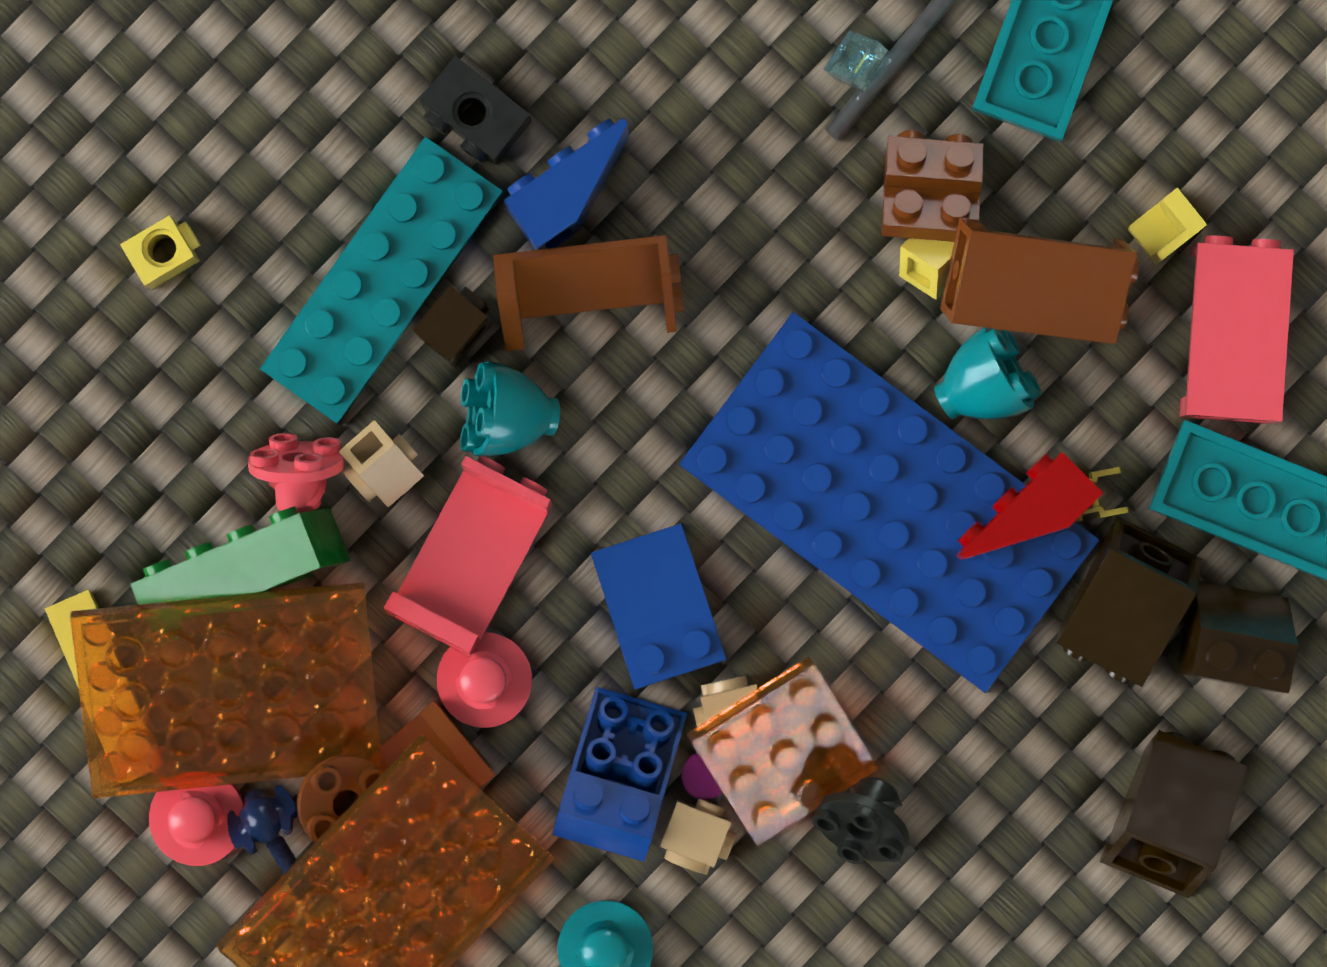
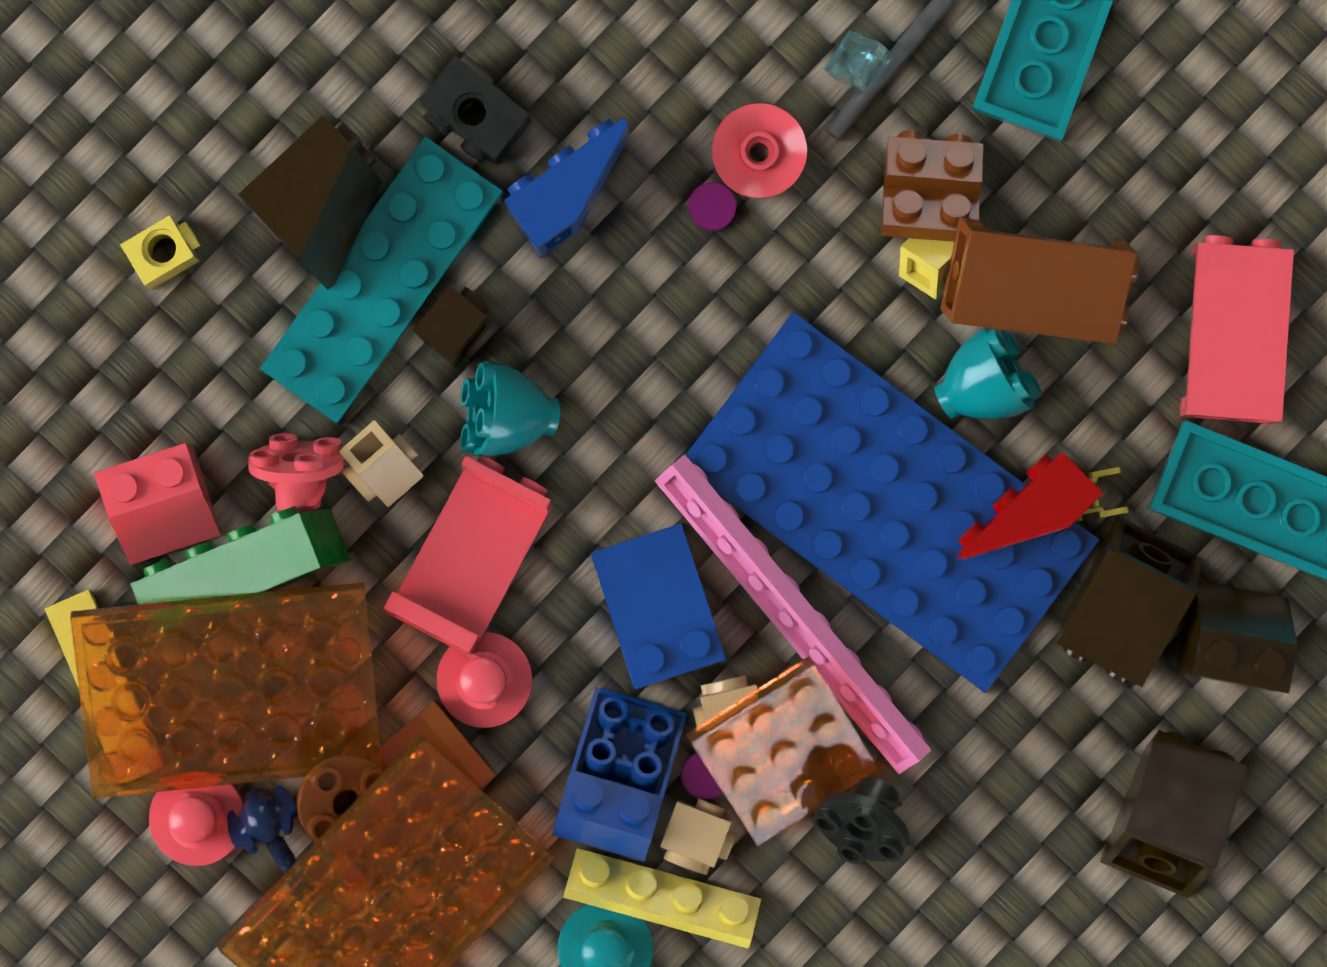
dark orange panel [493,235,684,351] -> none
light yellow panel [1128,187,1207,265] -> none
none -> coral slope [94,443,222,565]
none -> dark brown slope [238,116,382,290]
none -> light yellow plate [563,848,761,949]
none -> bright pink plate [655,454,931,774]
none -> magenta tile [688,182,736,231]
none -> coral dish [712,103,807,199]

